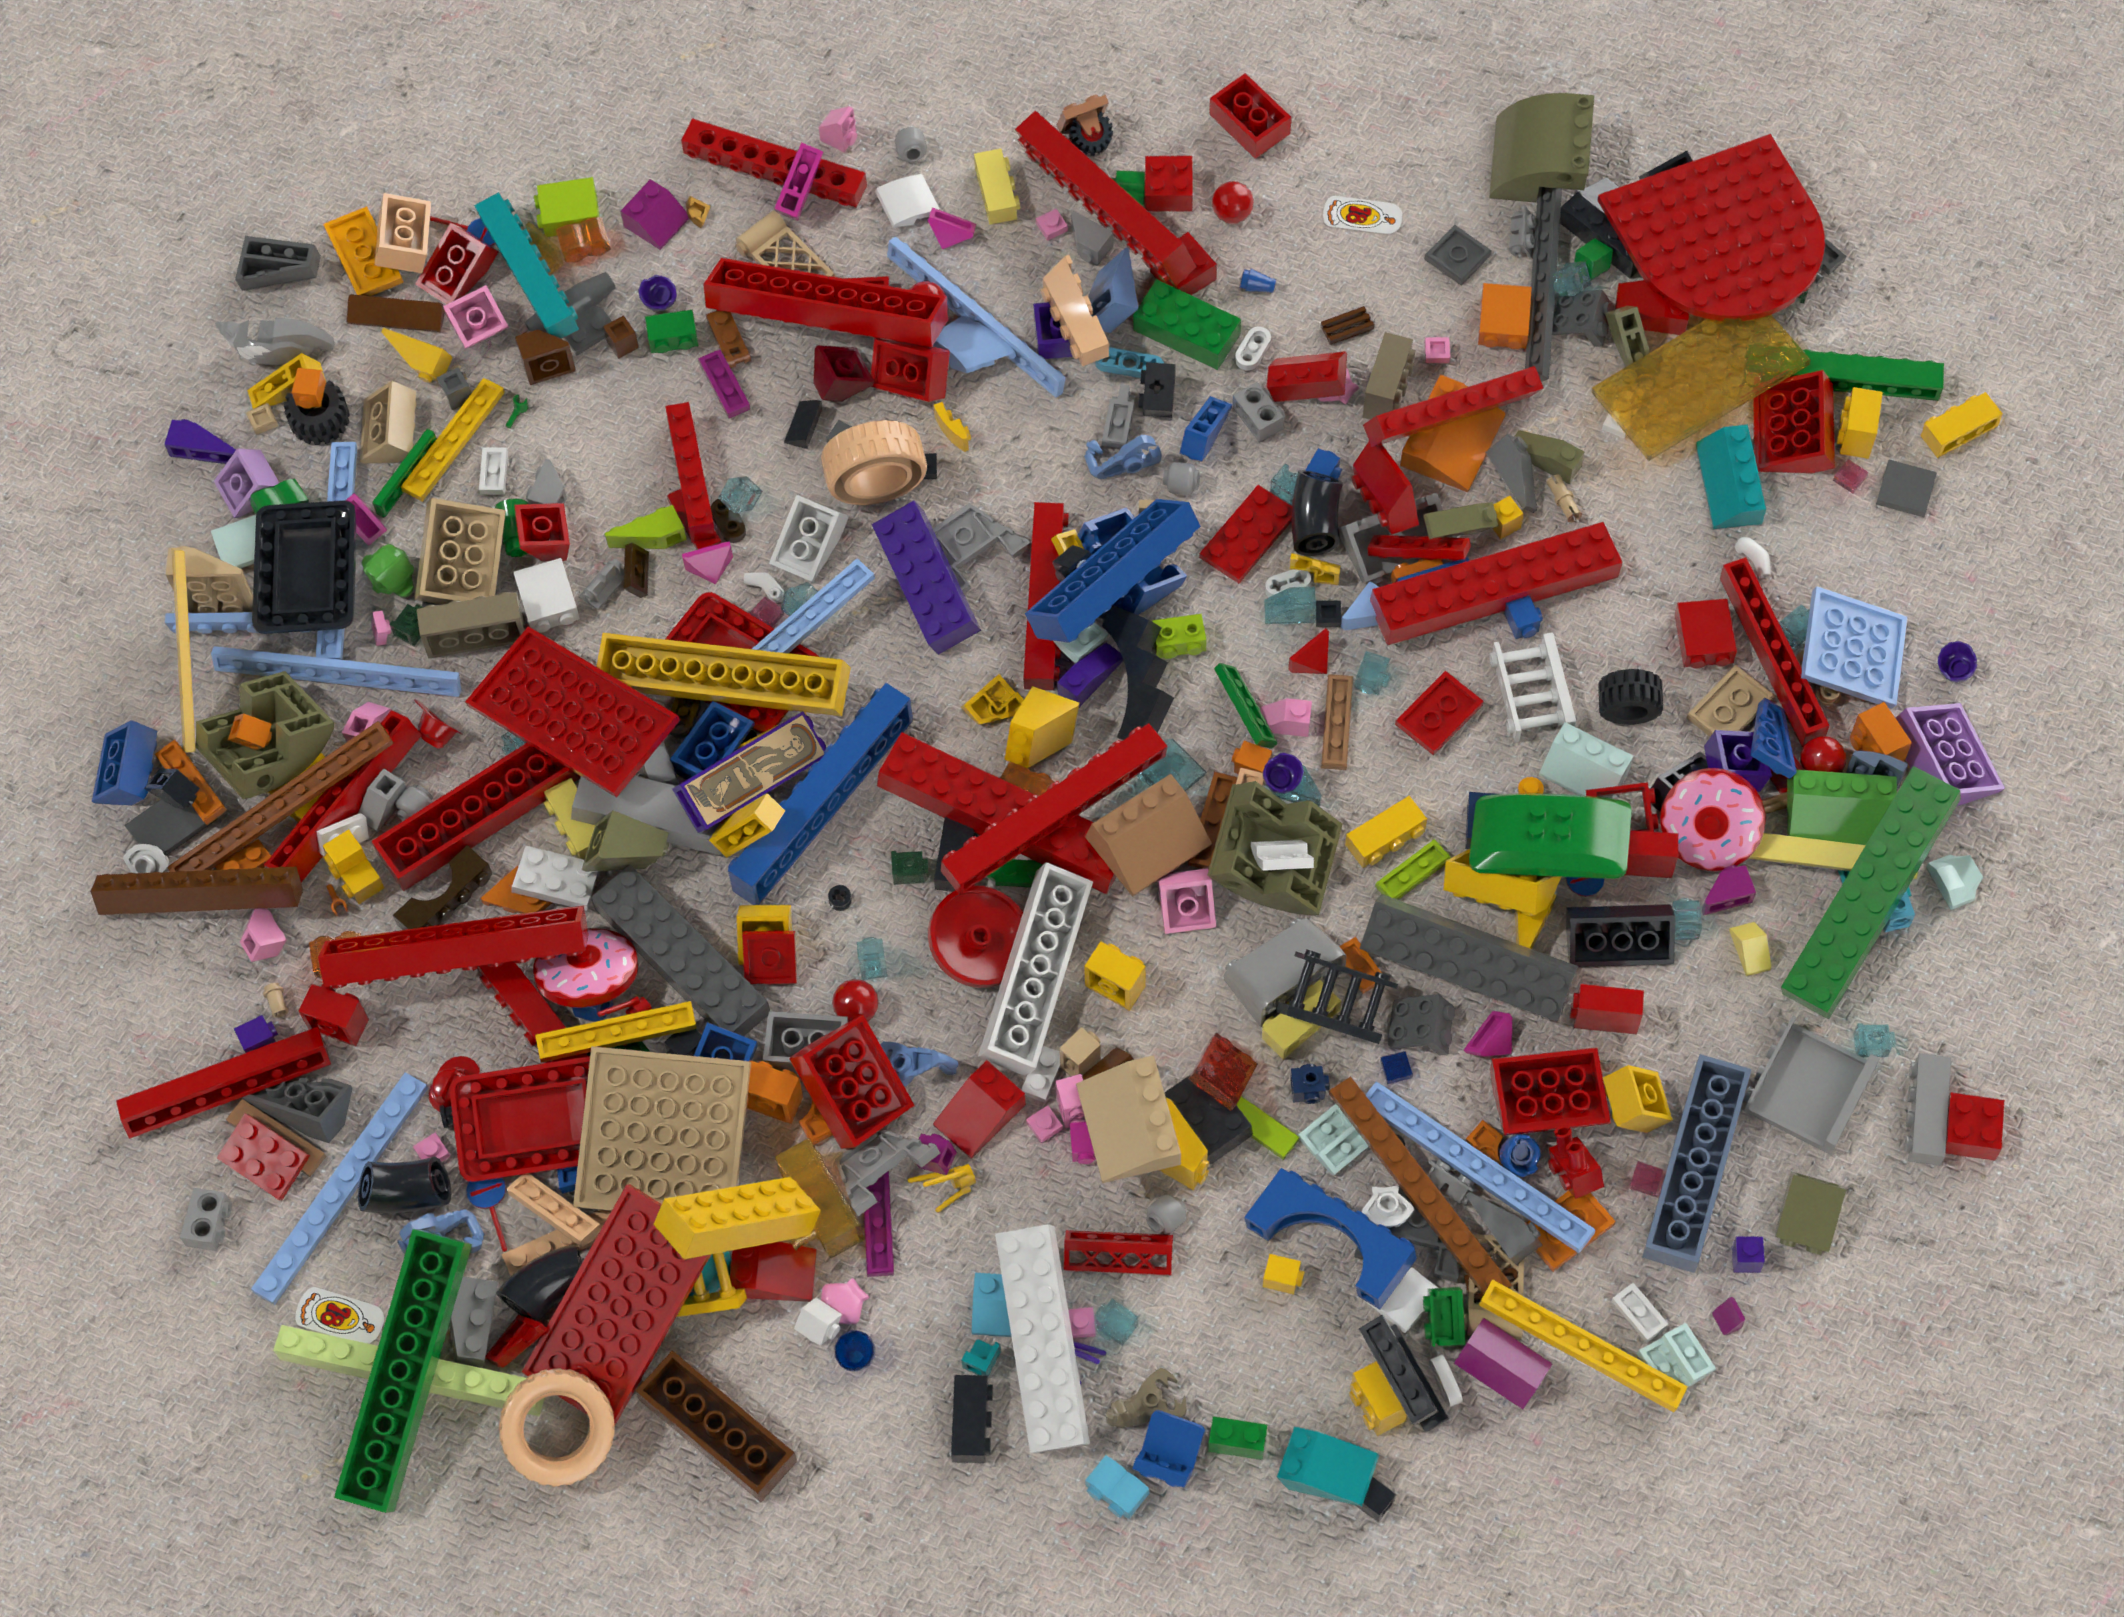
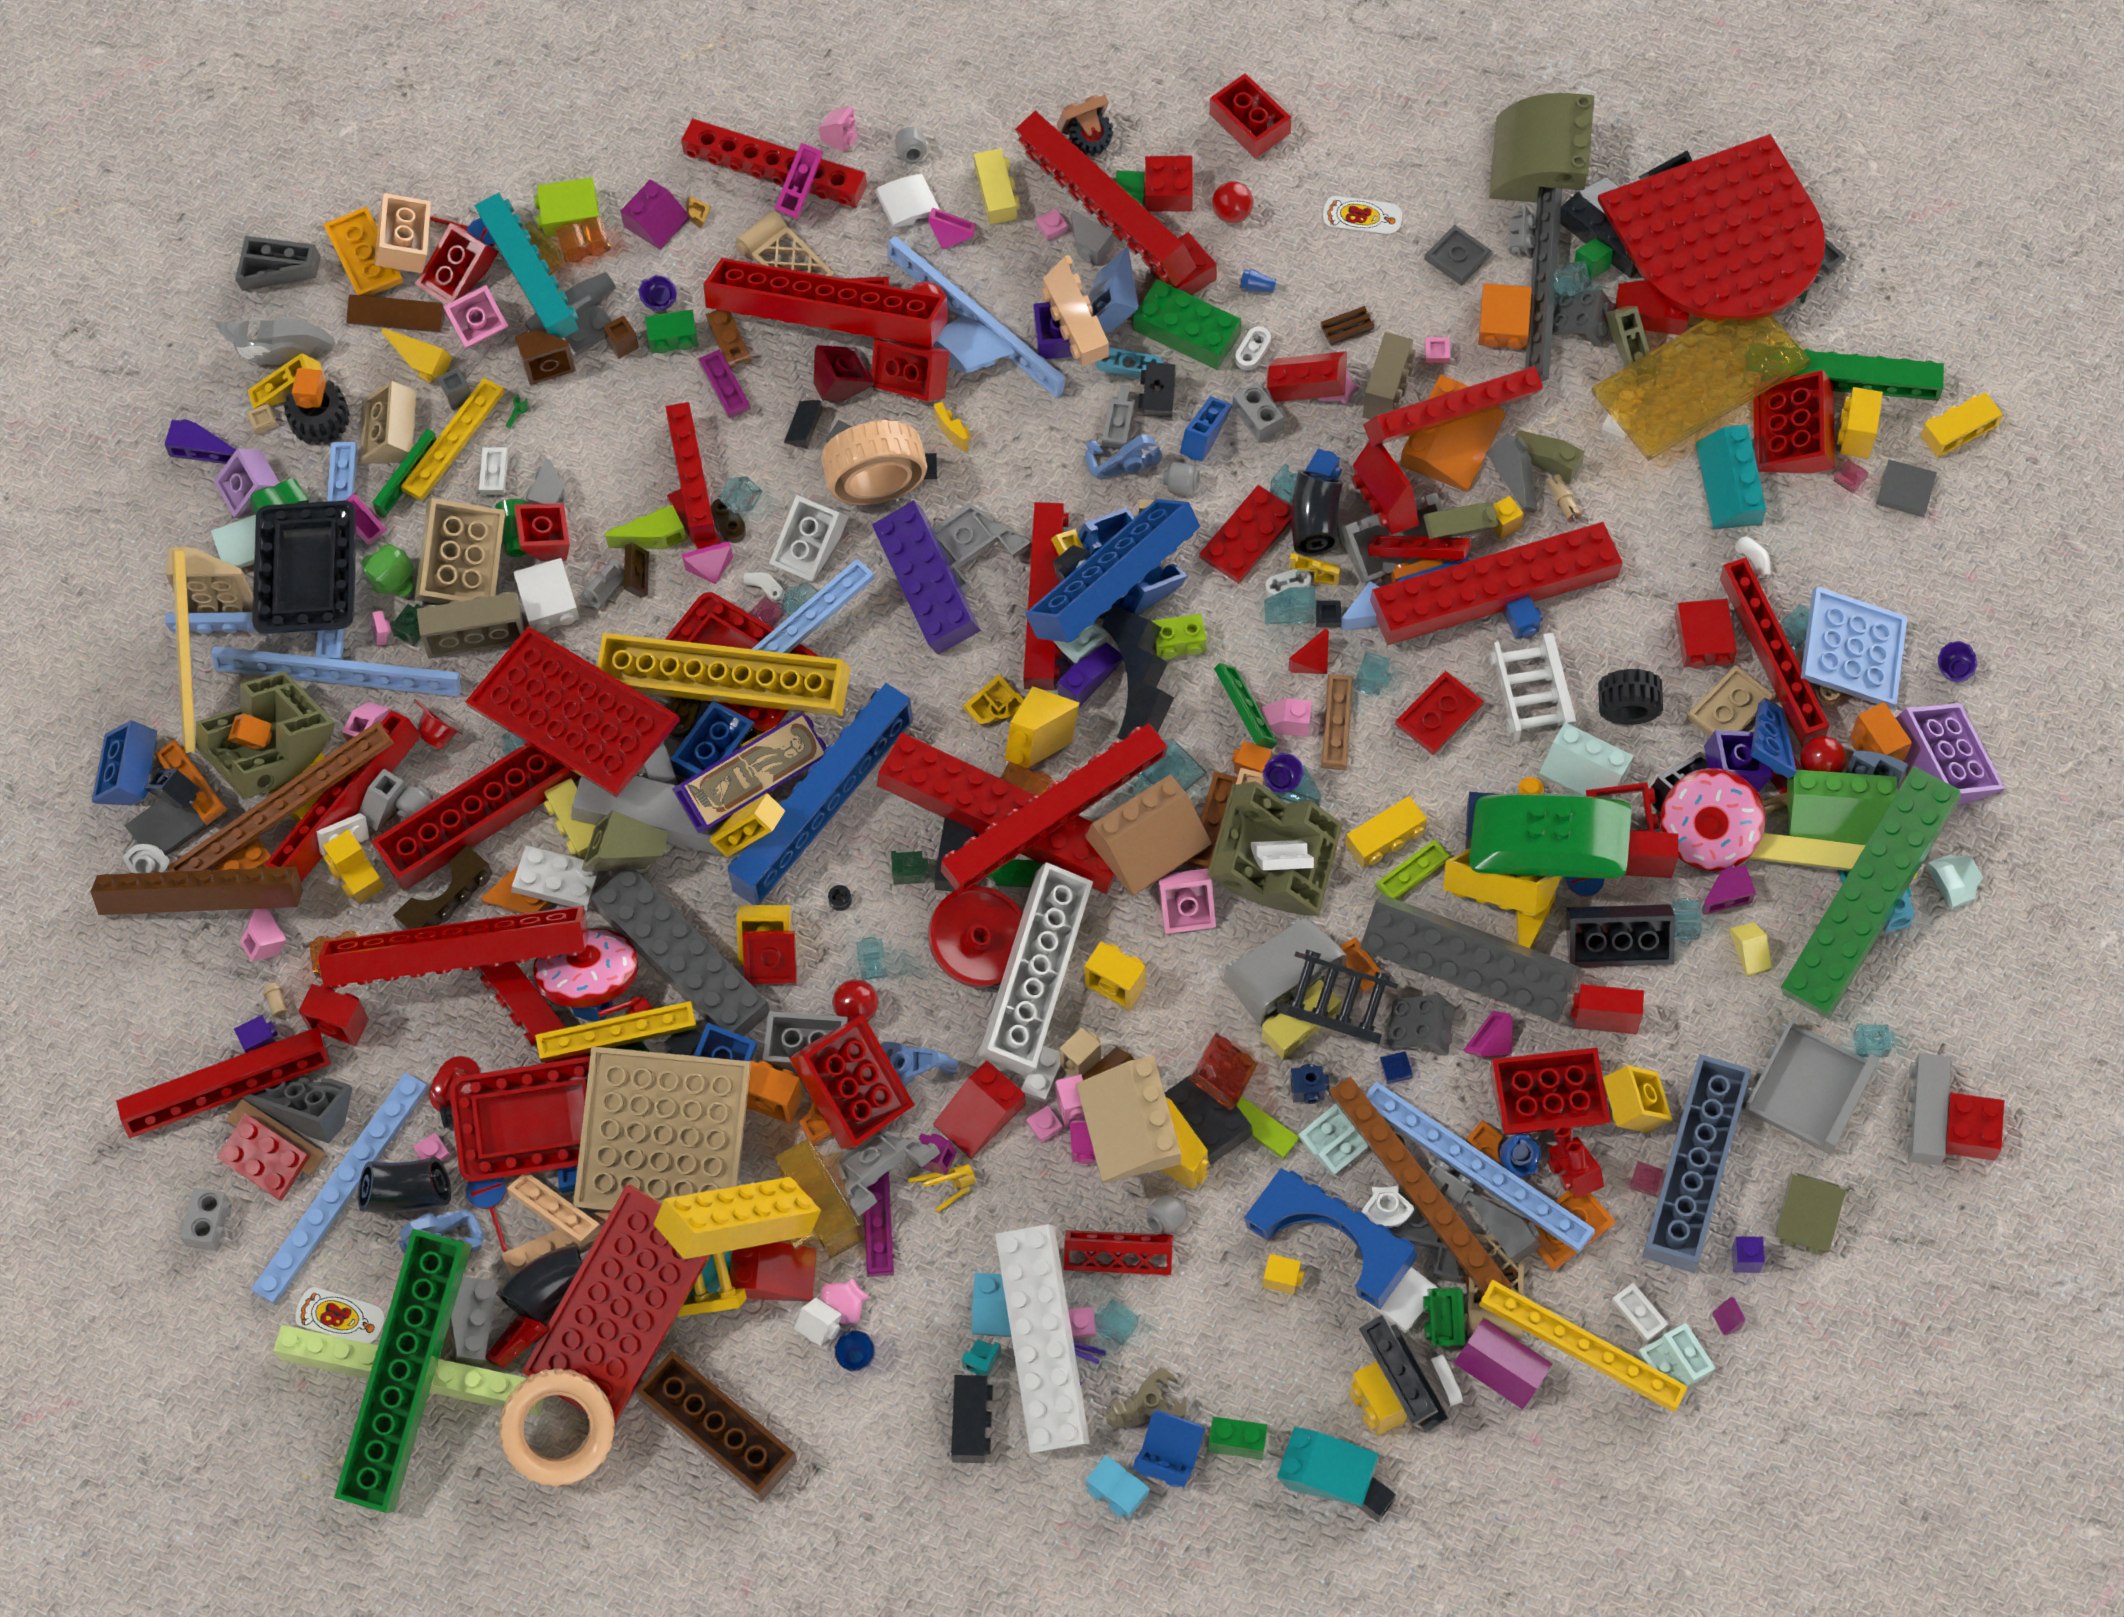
orange hand [326,884,348,916] -> none

